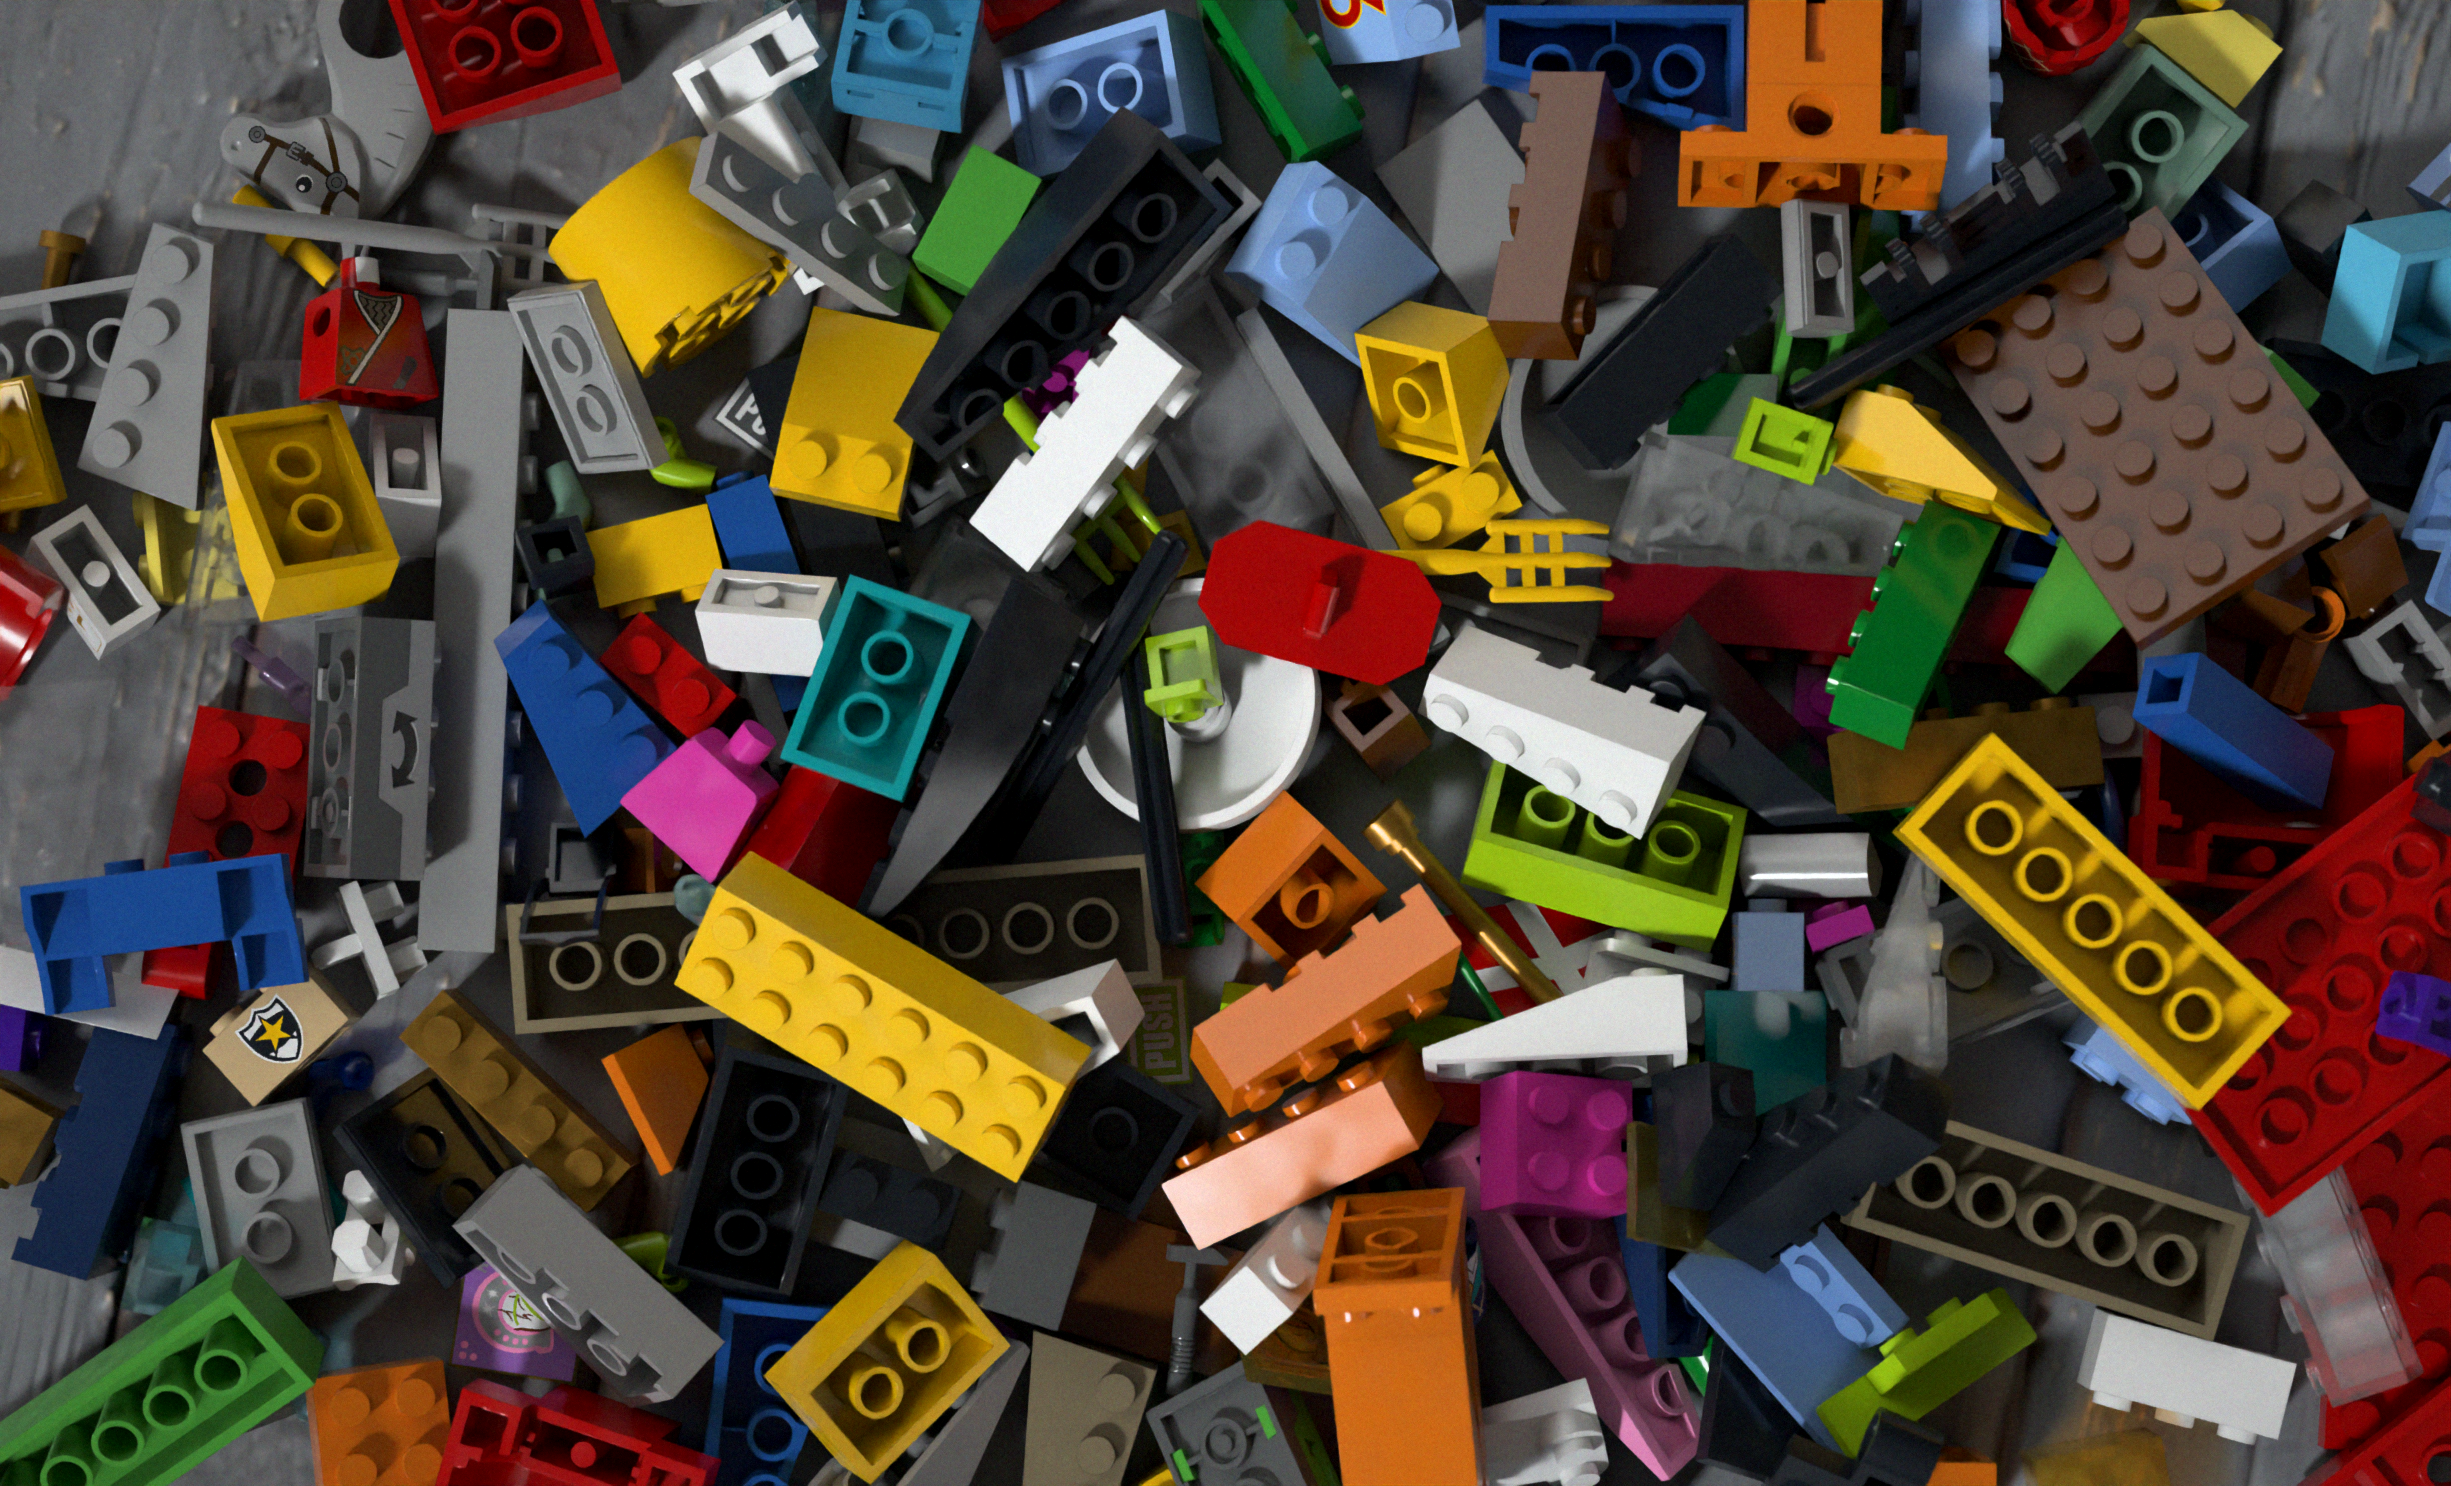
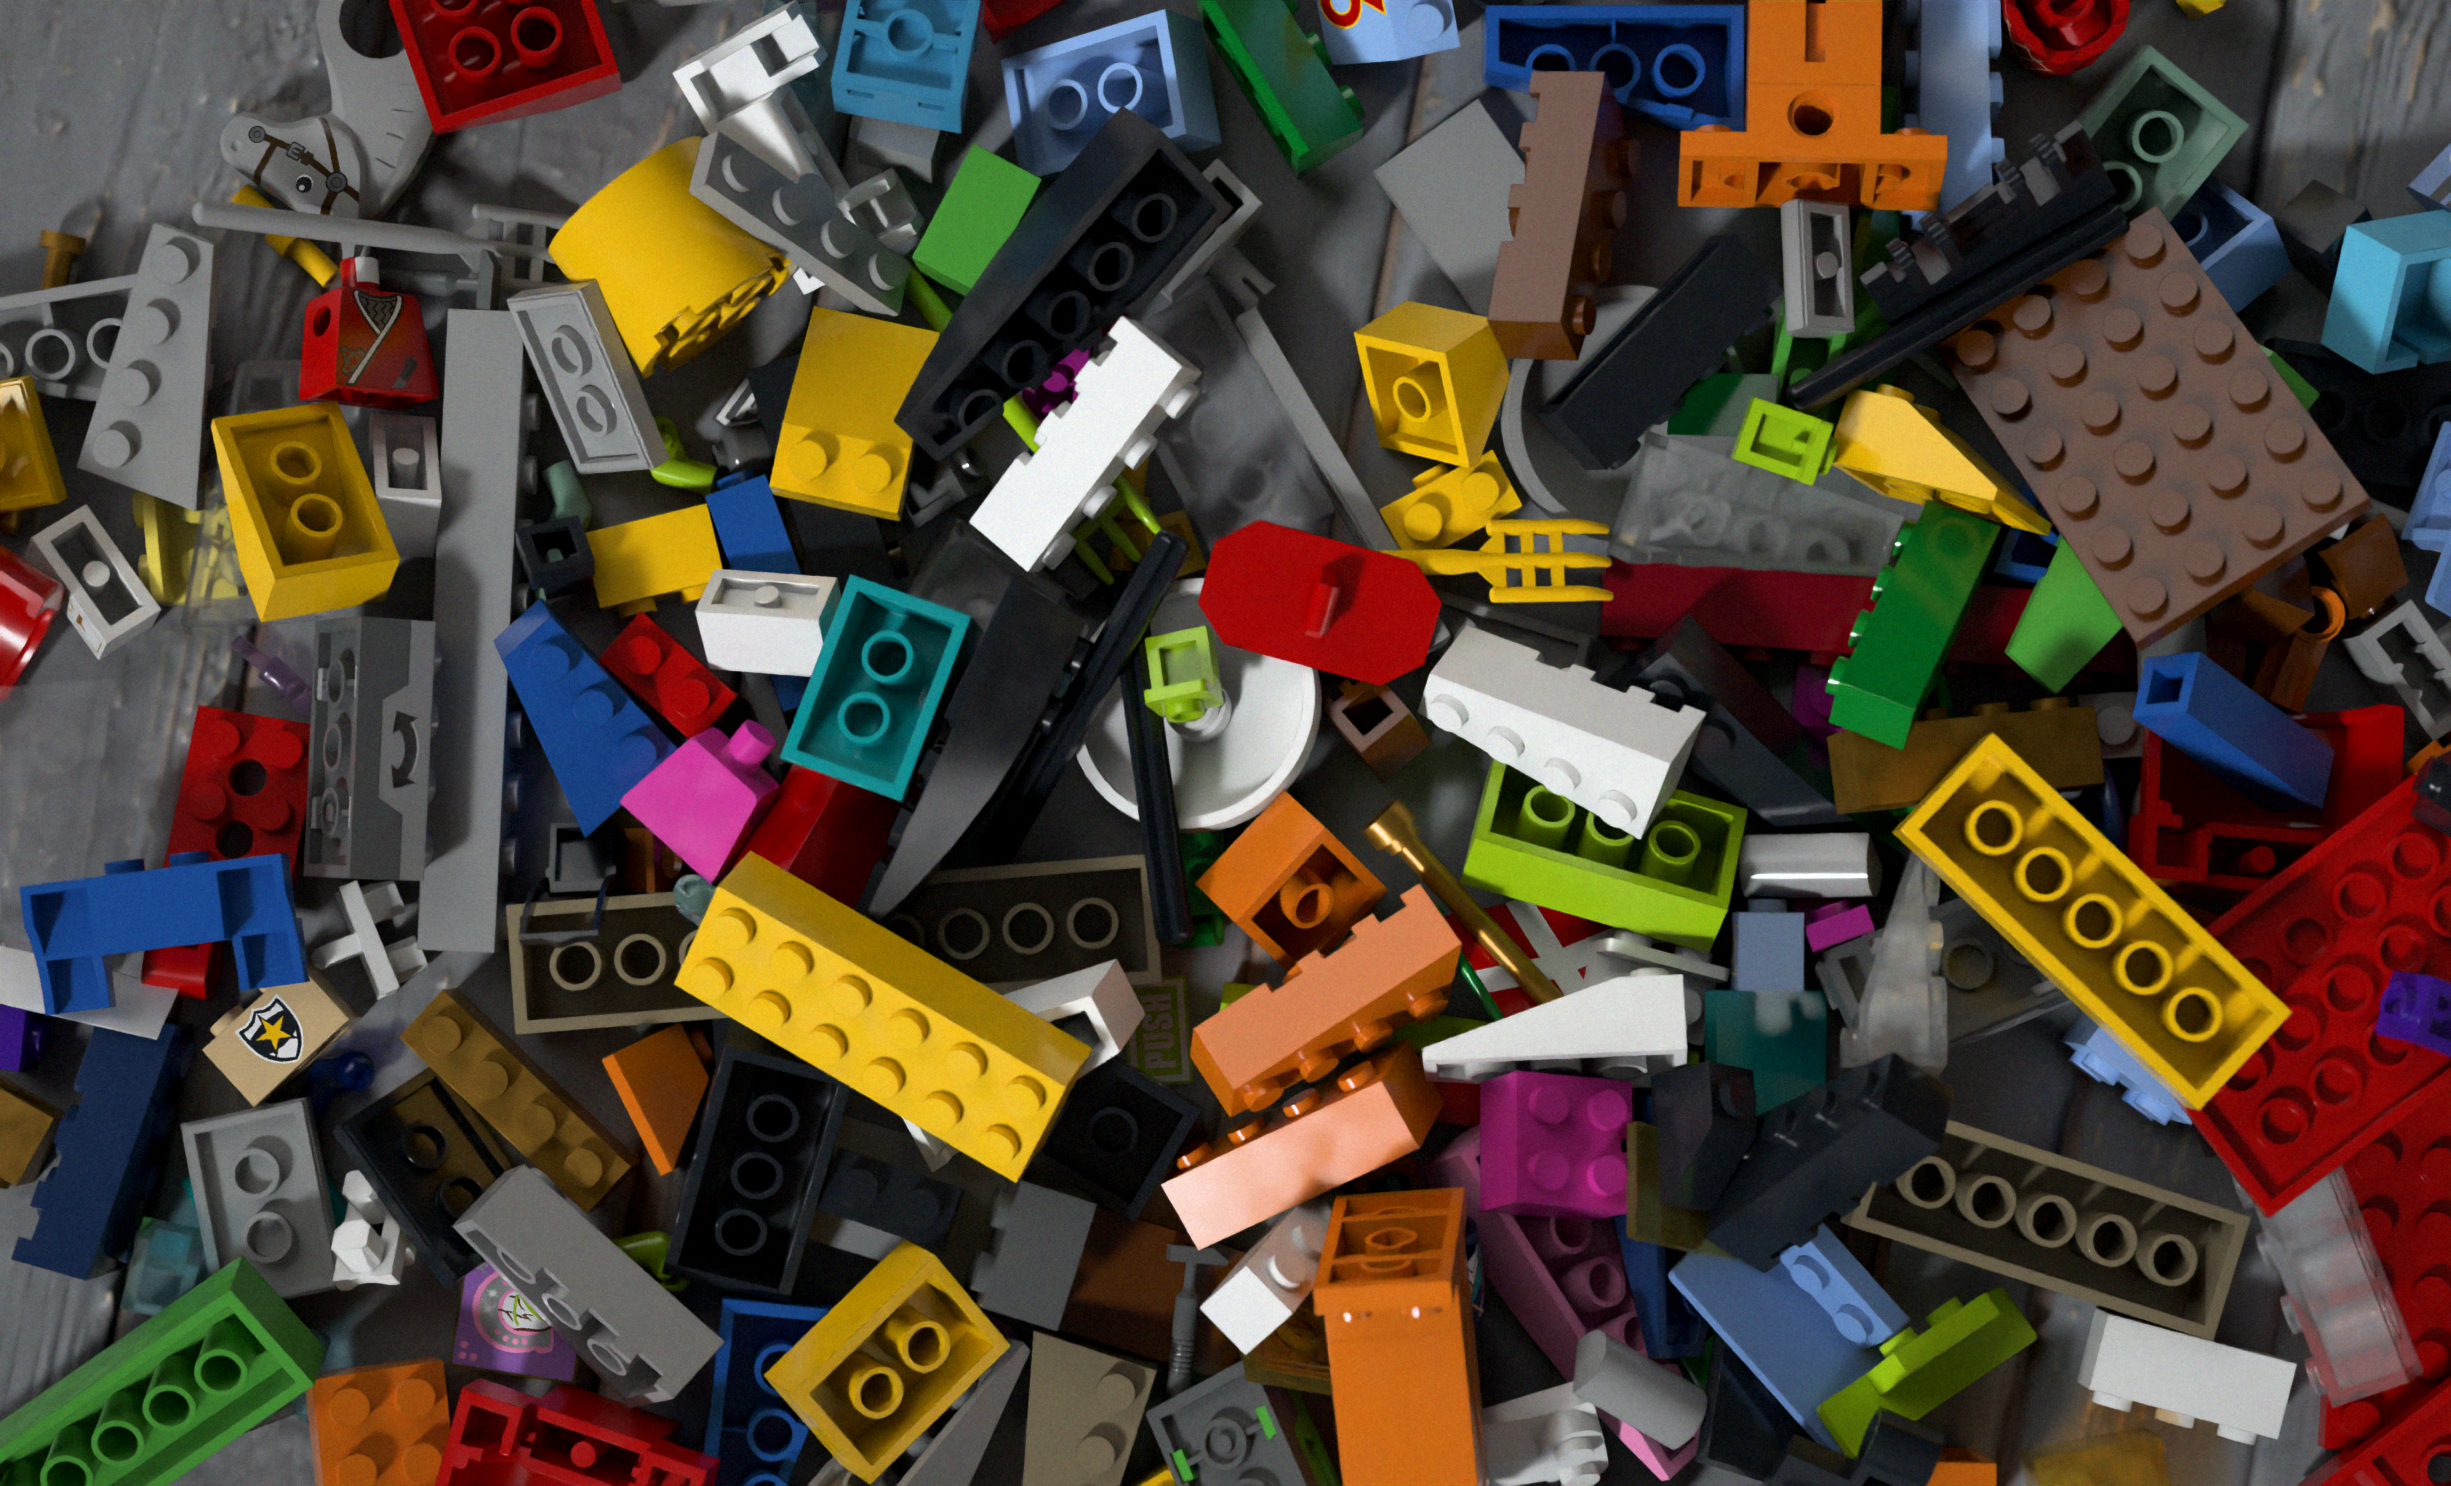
light blue slope [1223,161,1440,369] -> none
light yellow slope [2122,9,2283,111] -> none
none -> dark grey piece [712,418,775,478]
none -> light grey brick [1573,1330,1707,1450]

